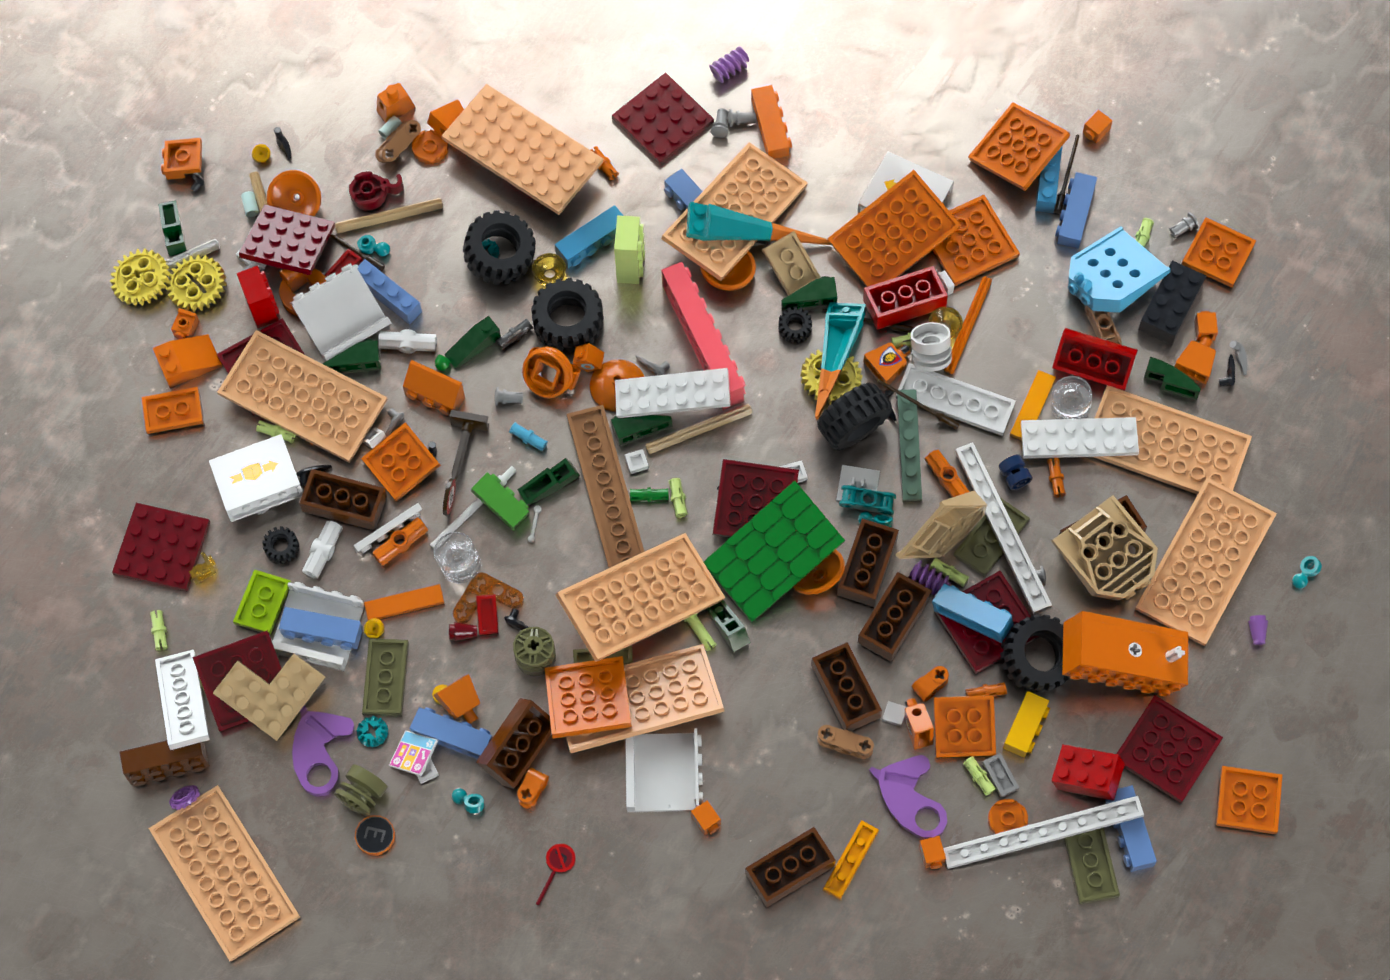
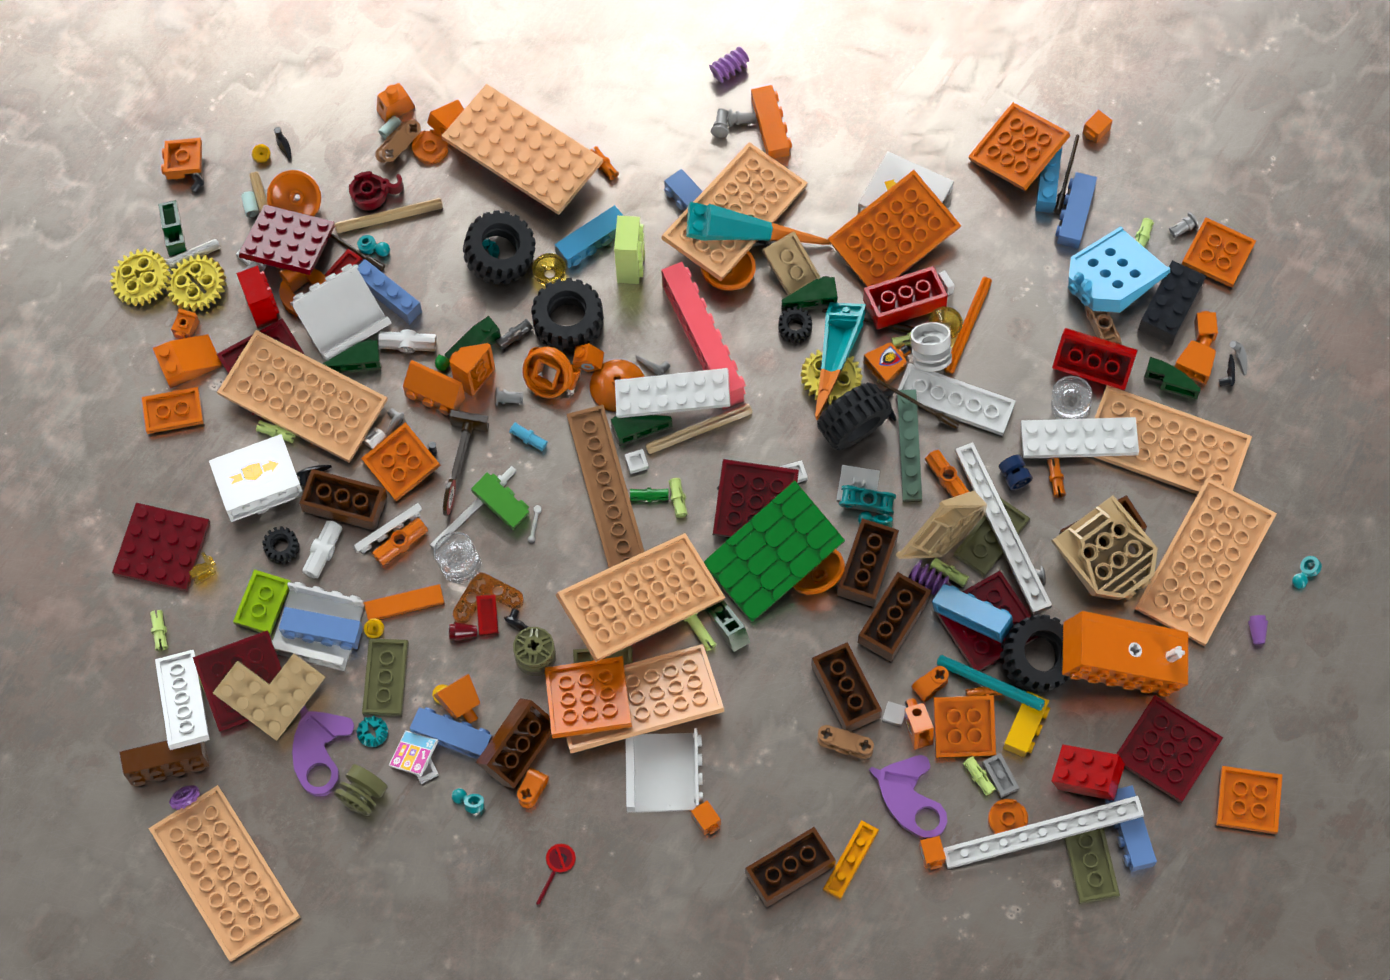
black tile [355,815,395,856] -> none
dark green slope [517,458,580,505] -> none
dark red plate [612,72,714,165] -> none
orange plate [932,195,1020,286] -> none
light orange tile [1010,370,1056,441] -> none
none -> orange slope [449,343,495,397]
none -> teal axle [937,655,1045,711]

